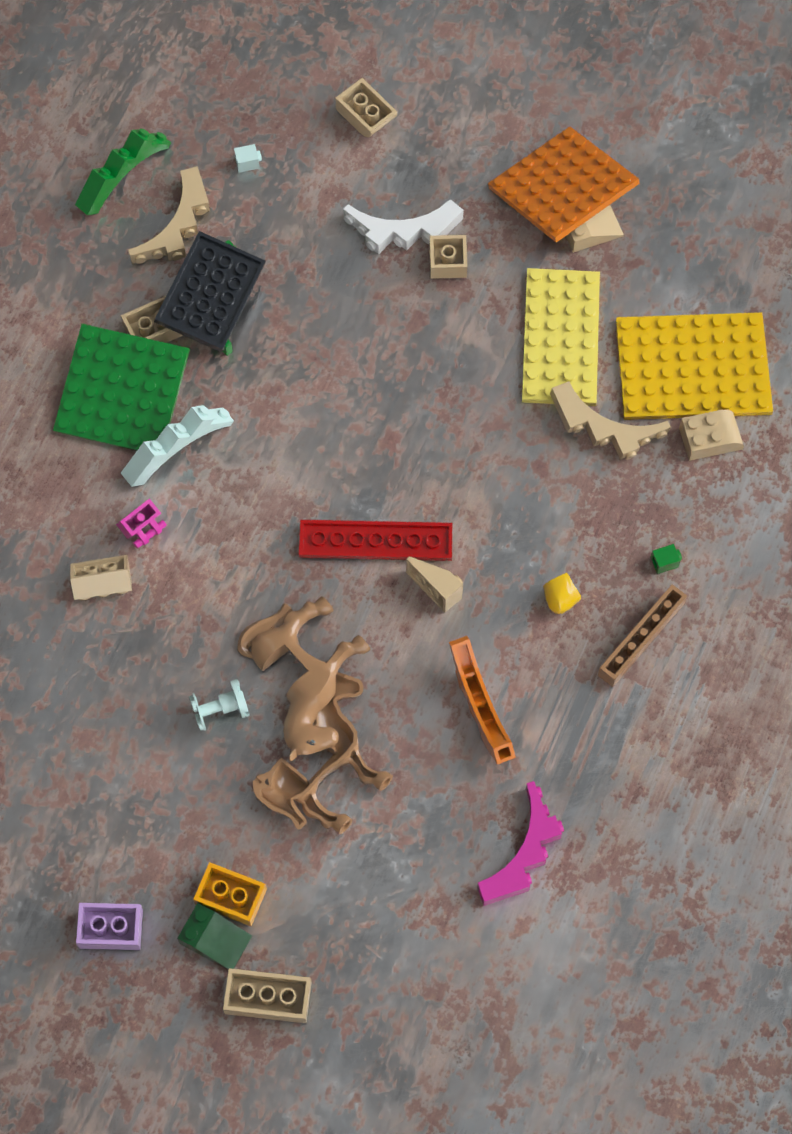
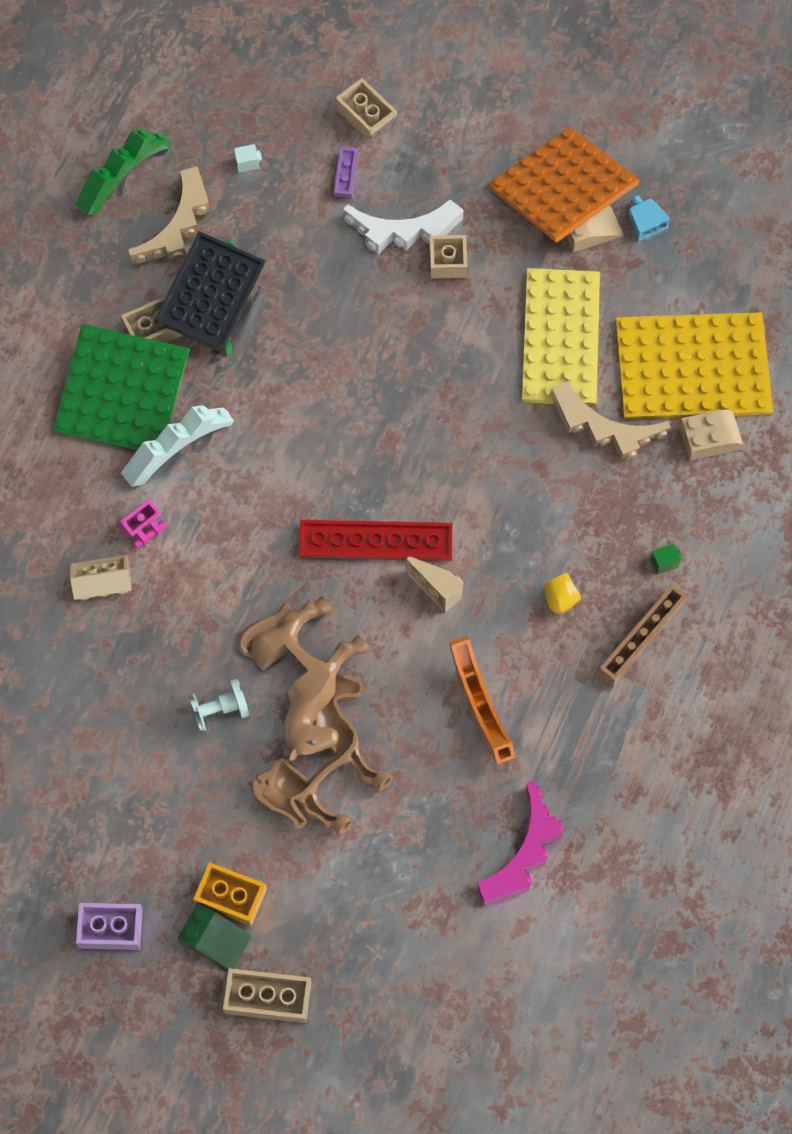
none -> medium lavender plate [334,147,358,198]
none -> medium azure torso [628,196,670,241]

